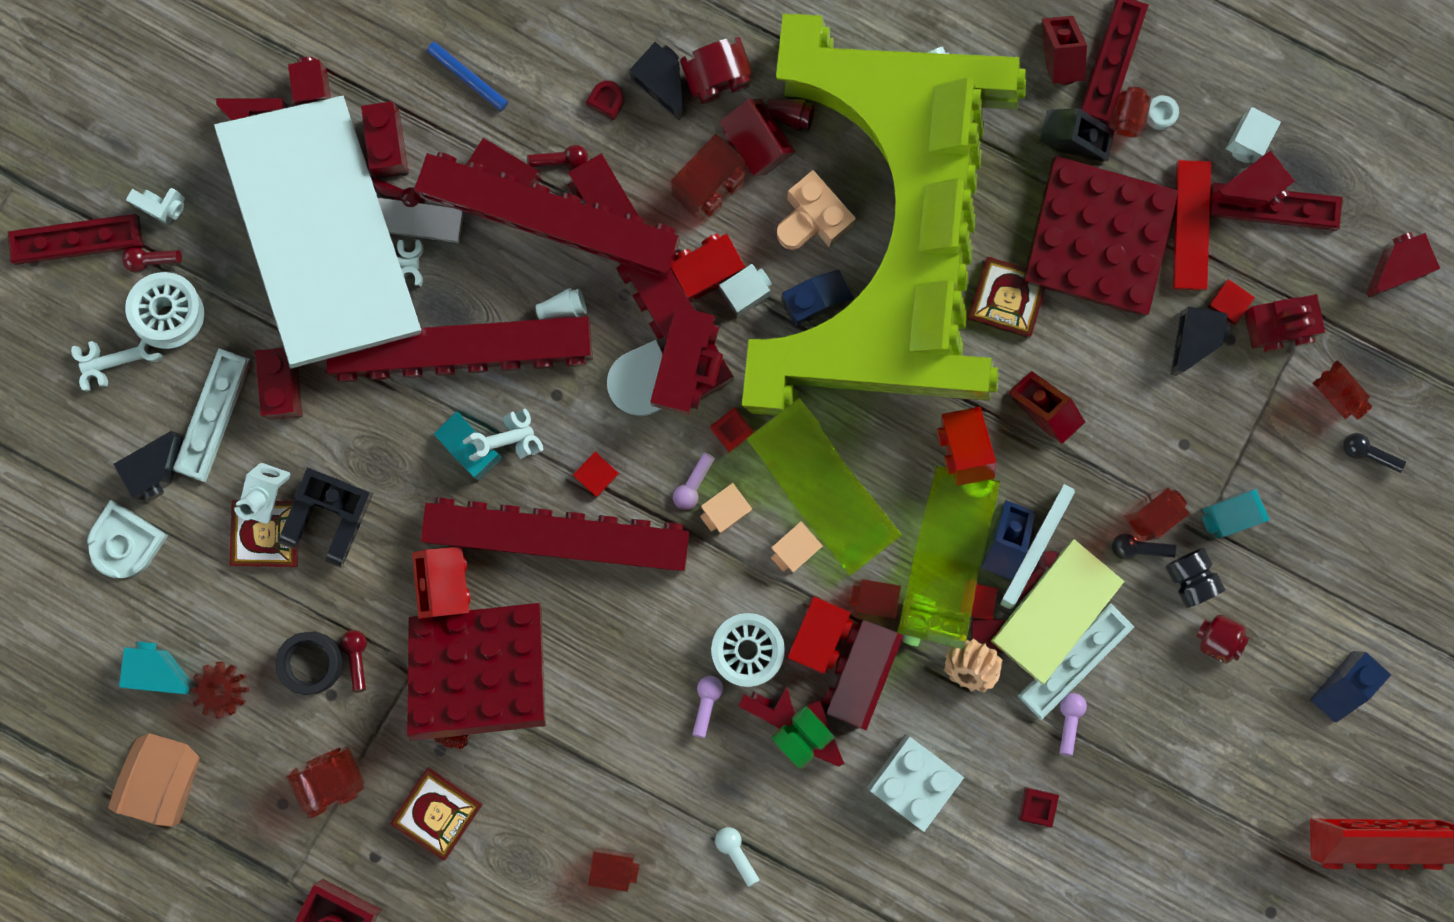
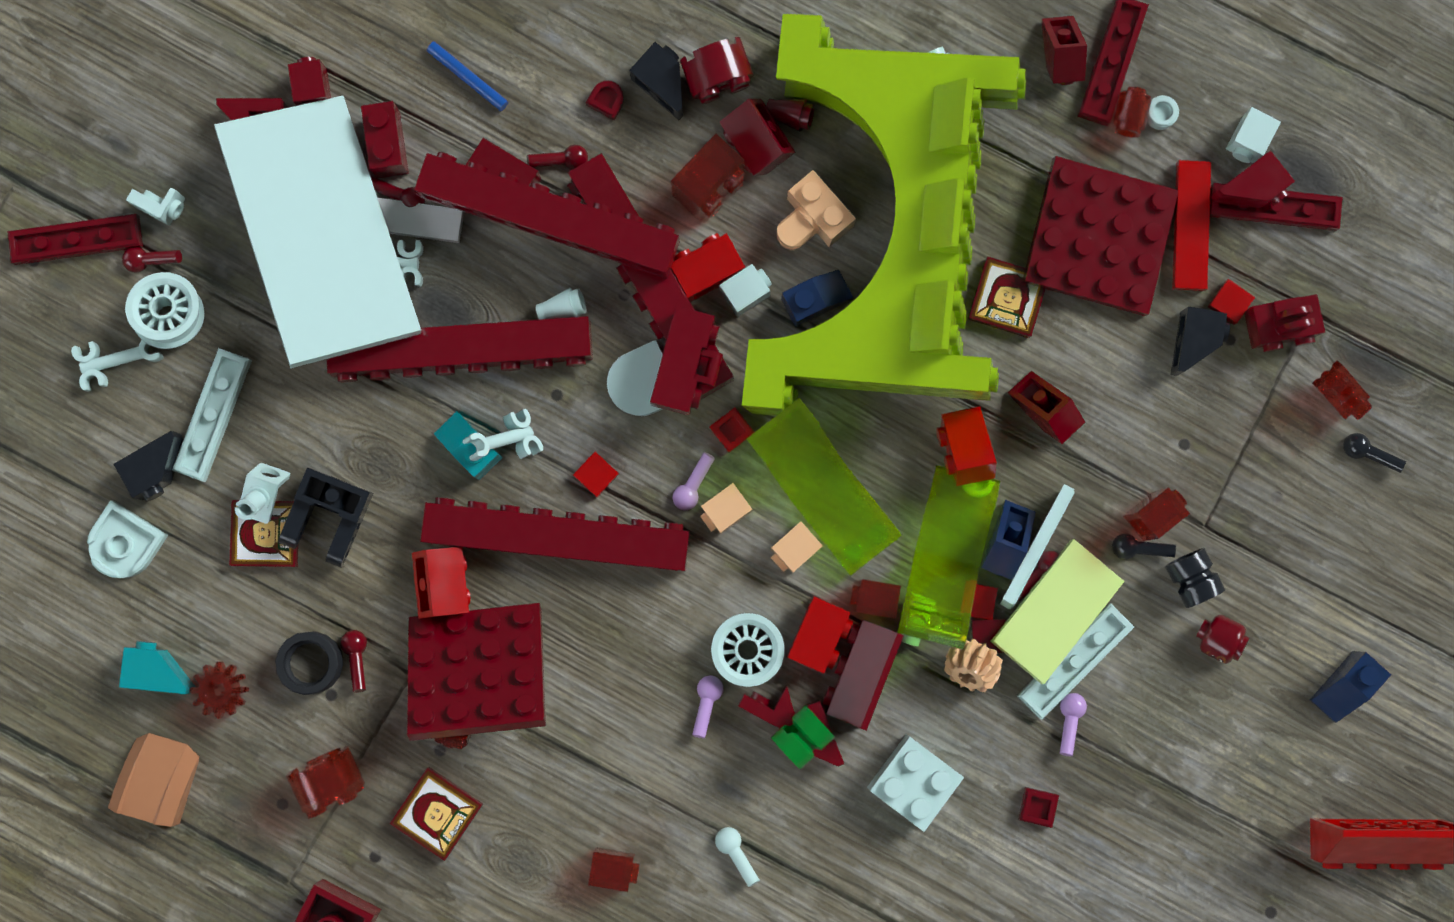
dark red brick [255,347,303,420] -> none
black slope [1040,108,1115,162] -> none
teal slope [1202,489,1270,538] -> none
dark red slope [1366,232,1440,298] -> none

